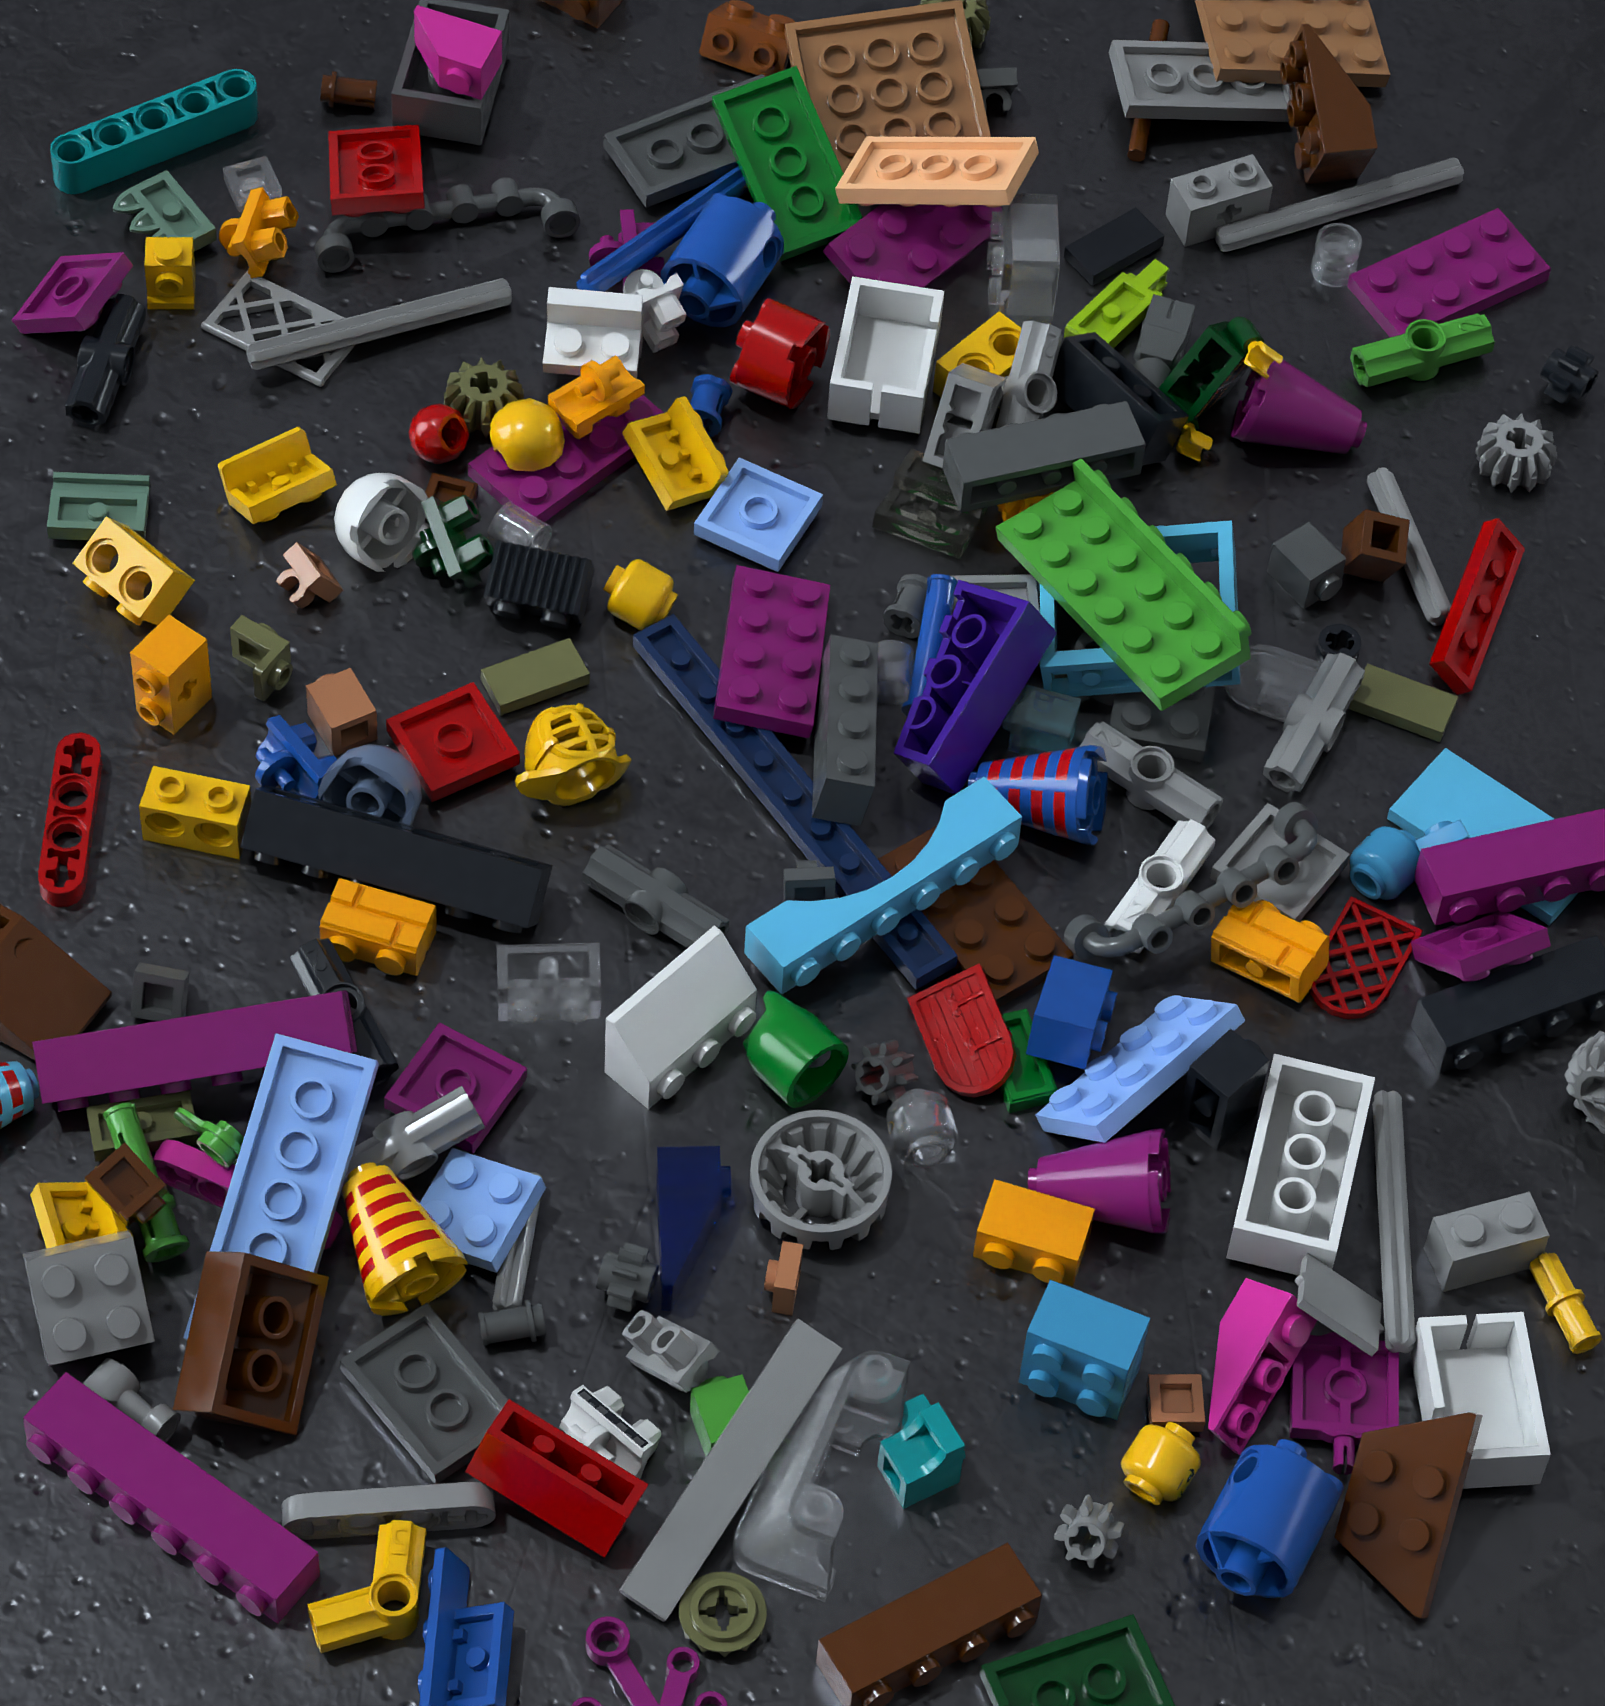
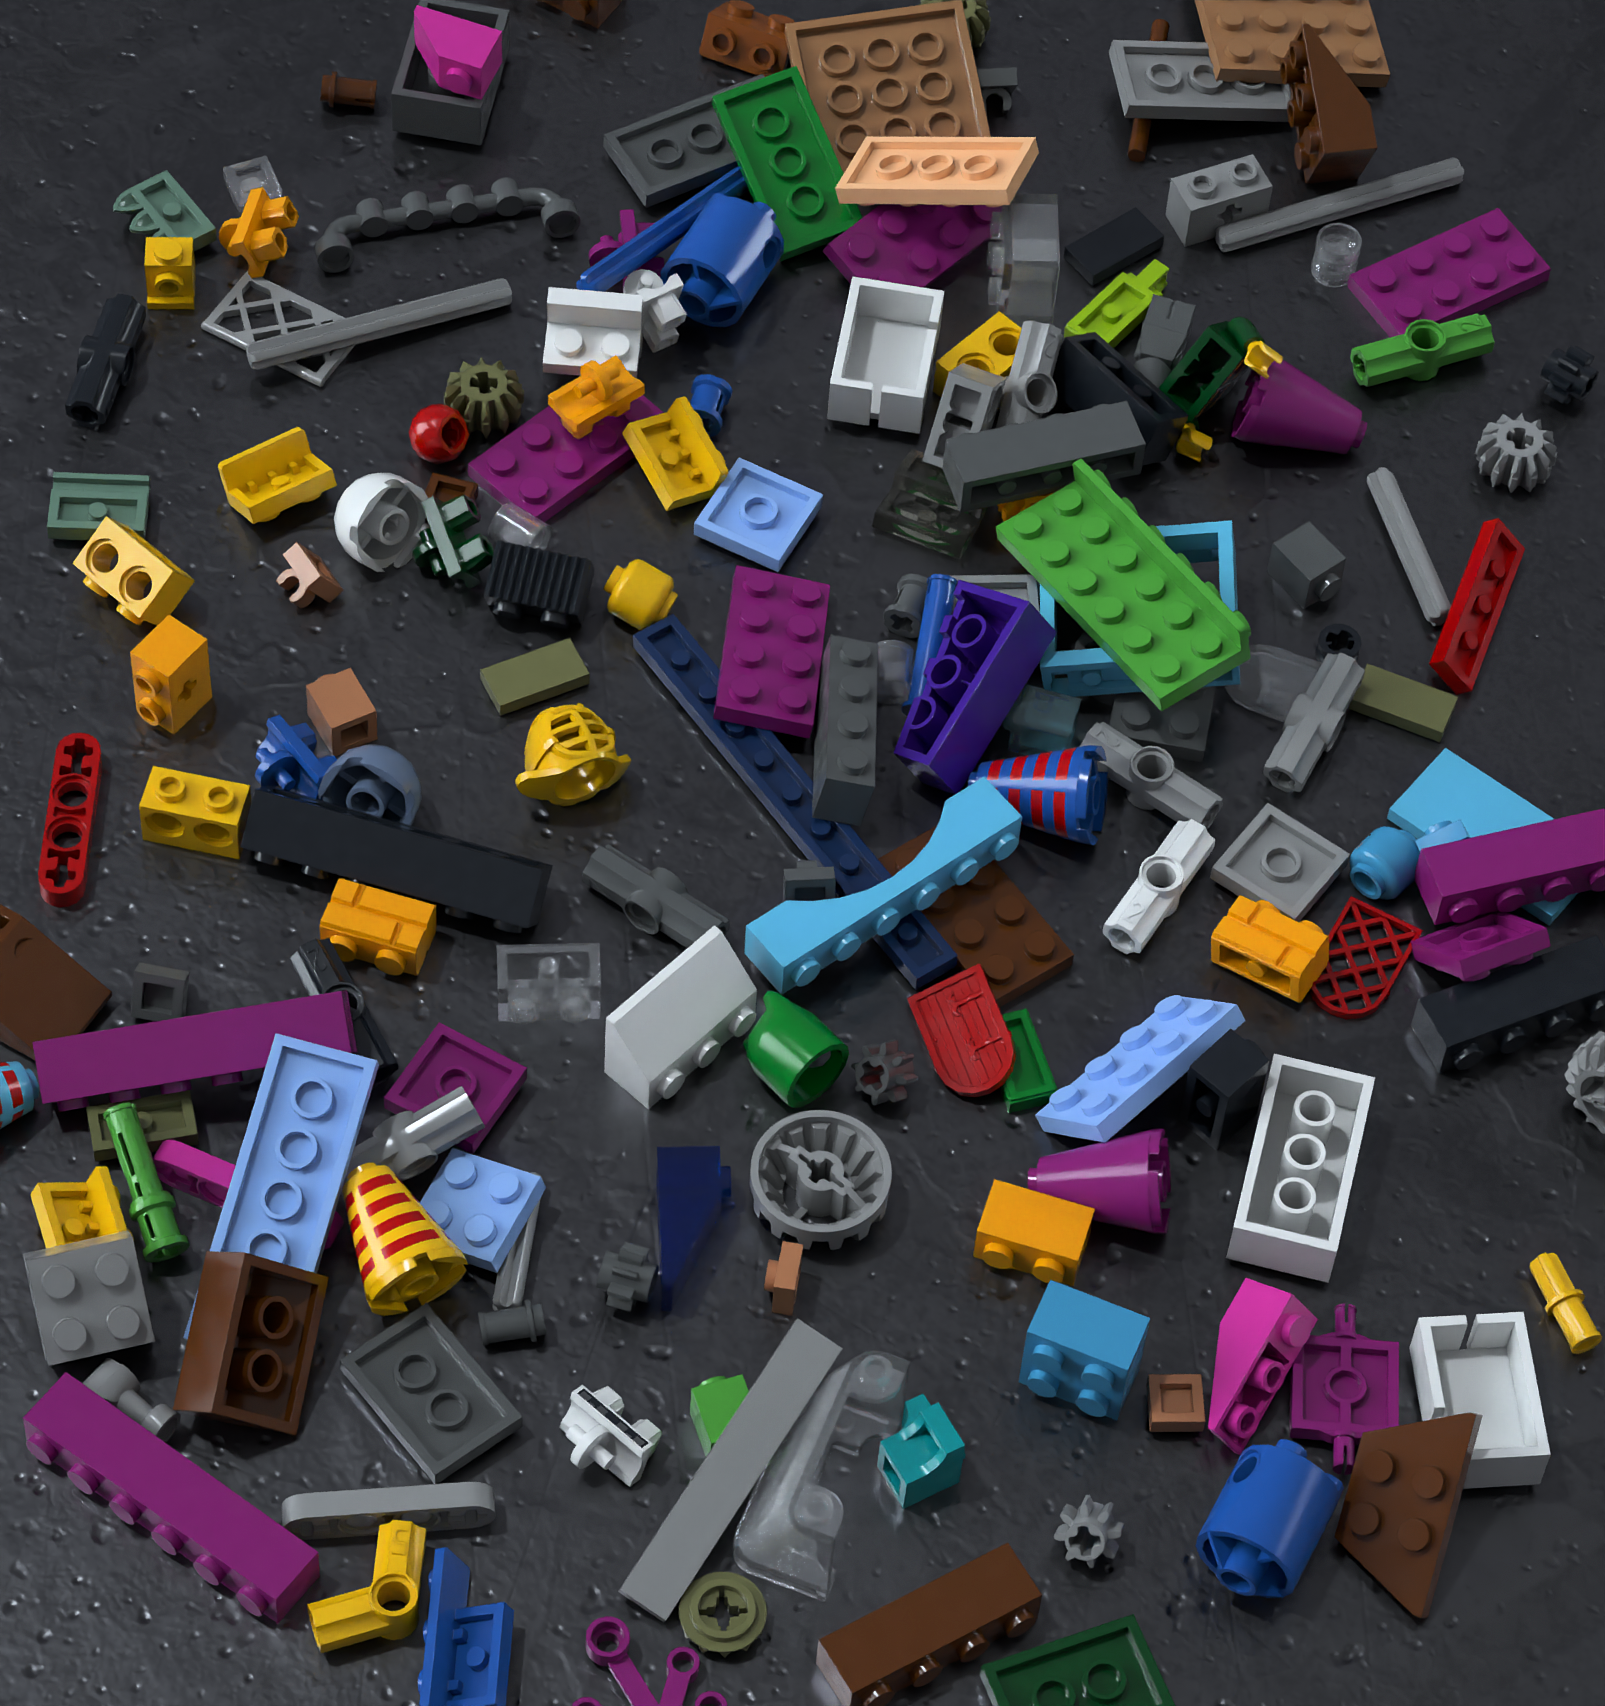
magenta plate [12,252,133,334] -> none
teal beam [50,69,259,194] -> none
reddish brown bracket [84,1142,168,1227] -> none
bright green plate [174,1108,244,1168] -> none
olive bracket [230,615,293,701] -> none
red plate [328,124,425,217] -> none
red plate [386,682,520,802] -> none
red brick [465,1399,649,1558] -> none
yellow hair [489,398,565,471] -> none
light grey hips [622,1310,720,1393] -> none
red brick [730,298,830,409] -> none
clear head [886,1089,958,1168] -> none
blue brick [1026,955,1118,1070] -> none
dark grey bar [1064,802,1318,960] -> none
yellow head [1121,1421,1201,1505] -> none
light grey piece [1295,1253,1384,1357] -> none
reddish brown brick [1341,509,1410,582] -> none
light grey axle [1372,1090,1416,1354] -> none
light grey brick [1424,1192,1550,1292] -> none

